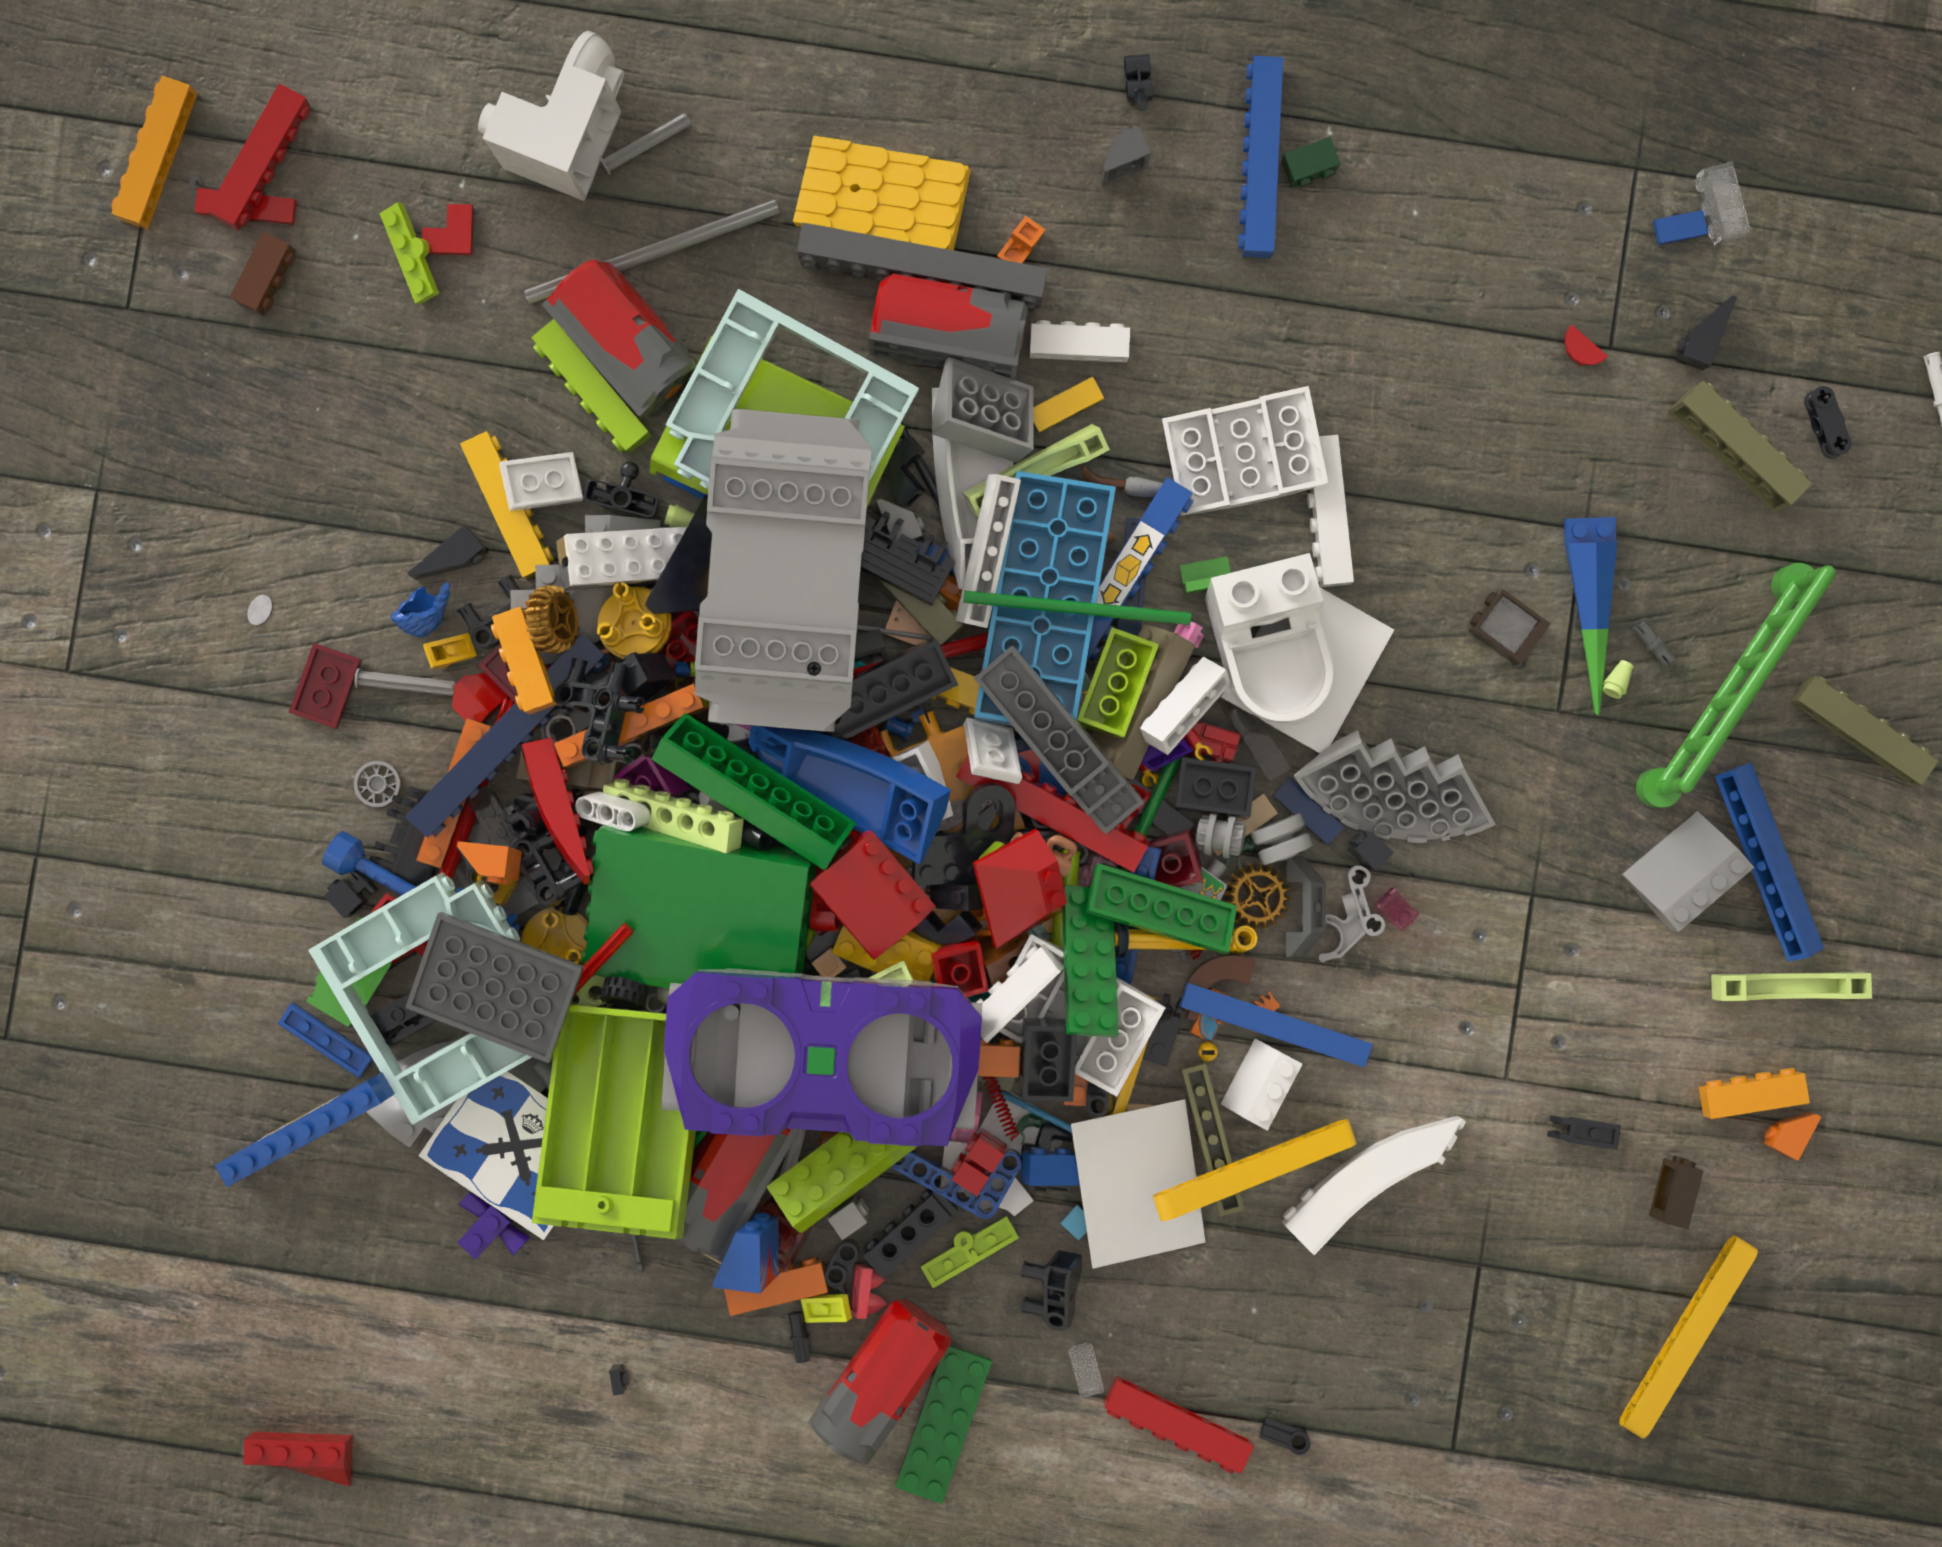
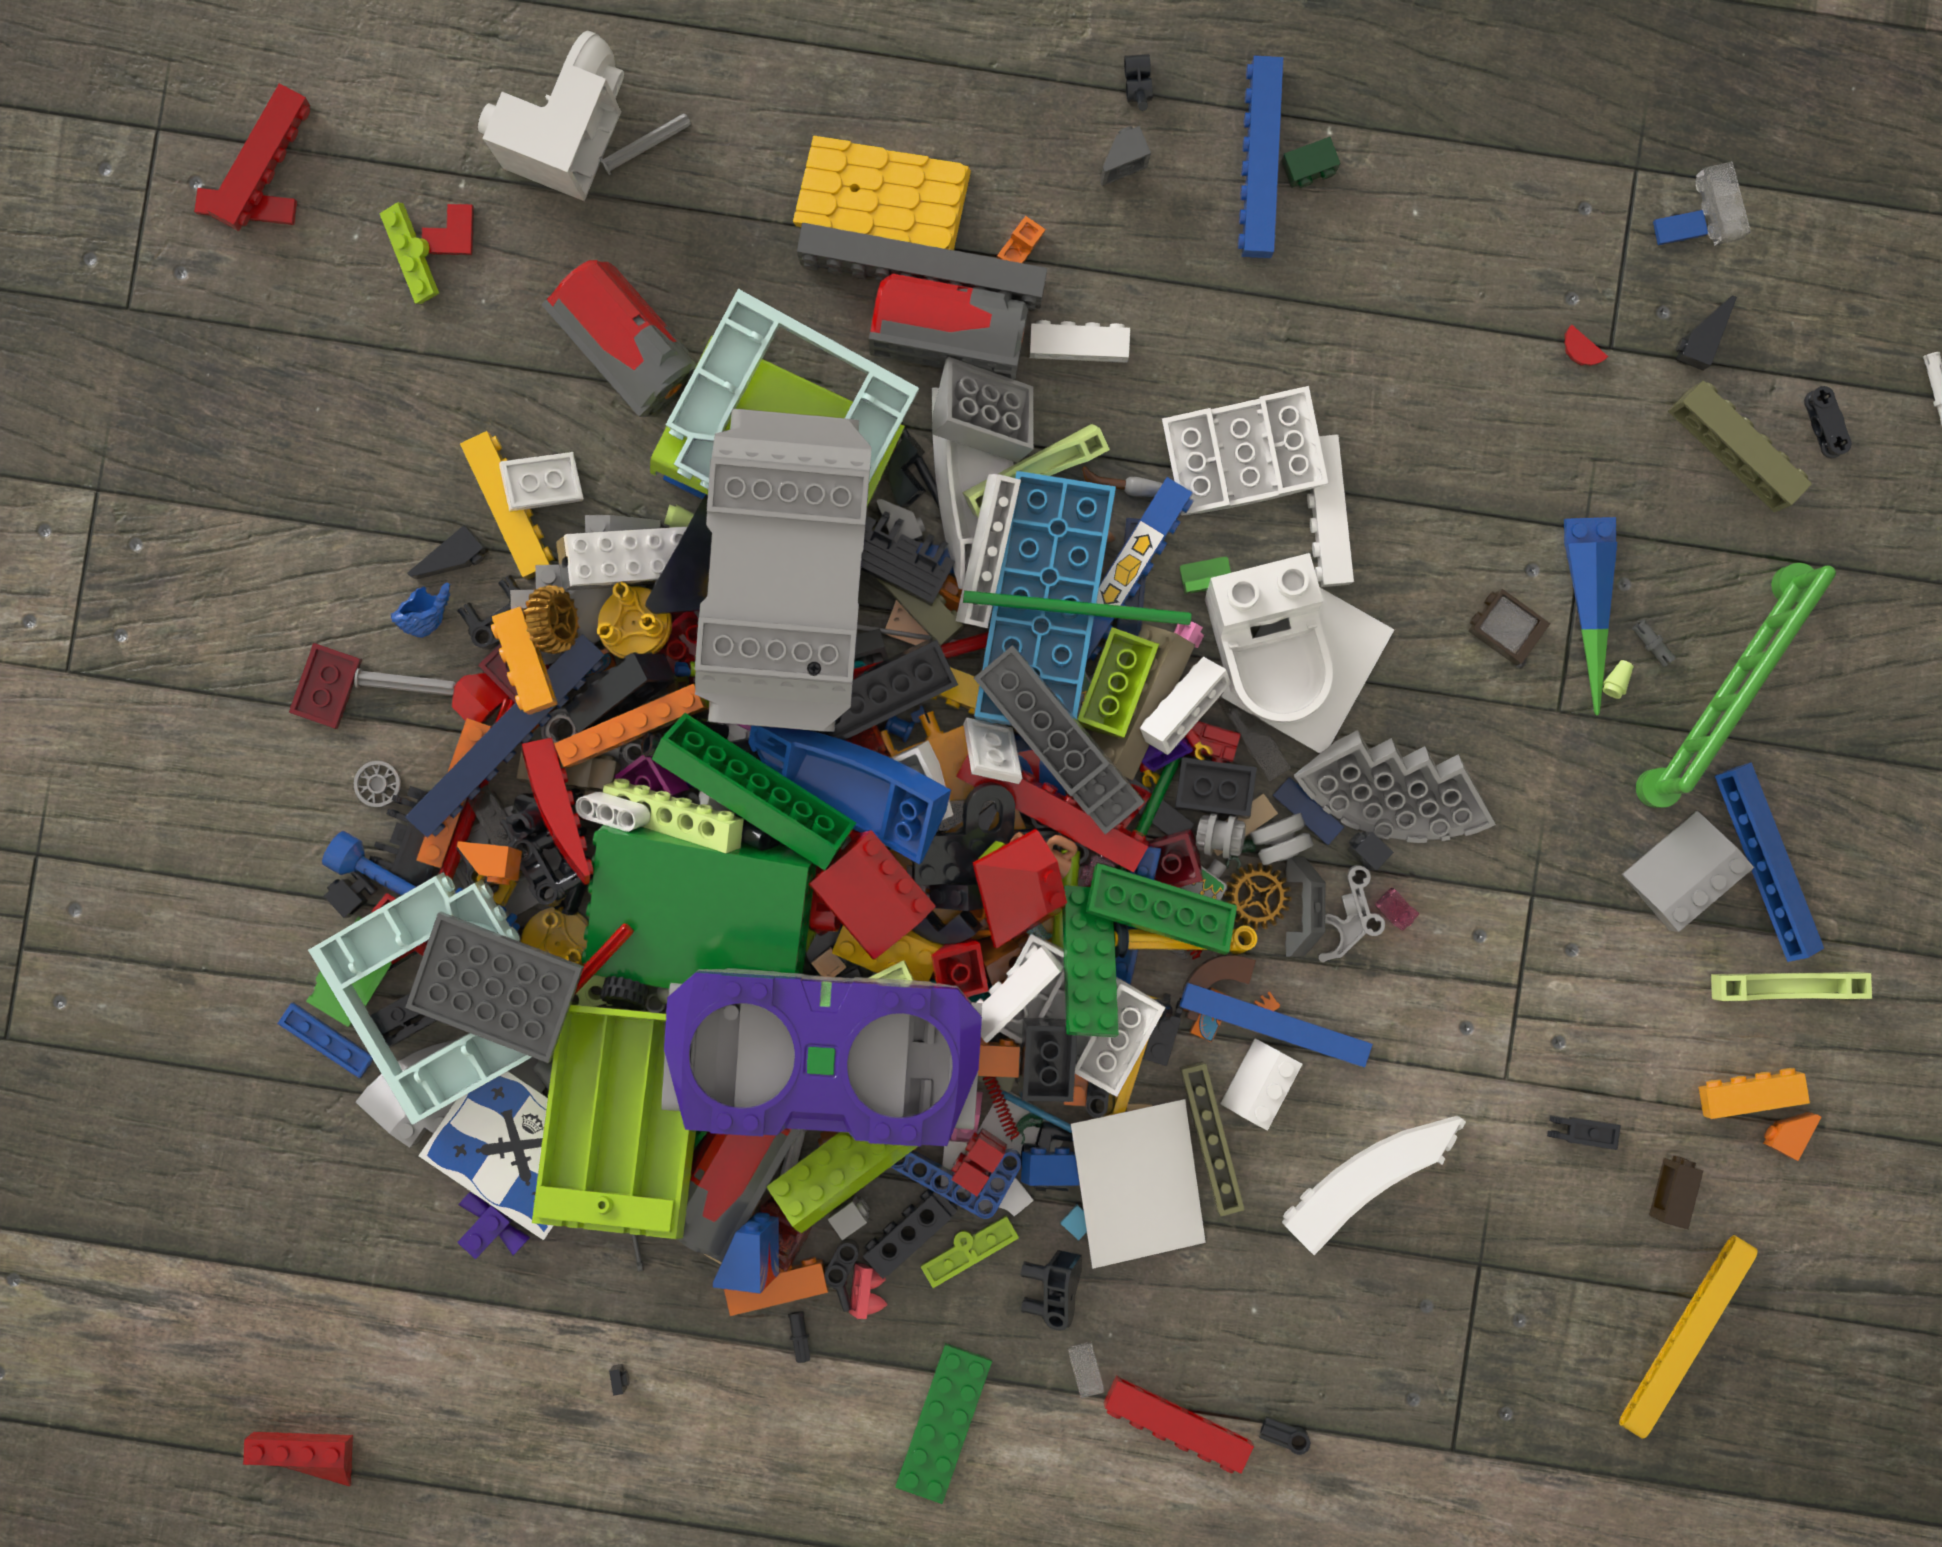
light orange brick [111,76,198,230] -> none
blue brick [214,1072,395,1187] -> none
reddish brown brick [230,232,296,316] -> none
flat silver sticker [247,595,272,625] -> none
yellow slope [423,633,477,669] -> none
light grey axle [524,200,780,304] -> none
lime brick [531,319,651,455] -> none
black pin [554,658,646,765] -> none
black piece [584,461,659,518] -> none
neon yellow plate [801,1294,852,1323] -> none
red piece [808,1296,952,1465] -> none
yellow tile [1033,377,1104,433] -> none
yellow beam [1152,1119,1357,1221] -> none
yellow hinge [1197,1041,1218,1062] -> none
olive brick [1790,676,1939,786] -> none

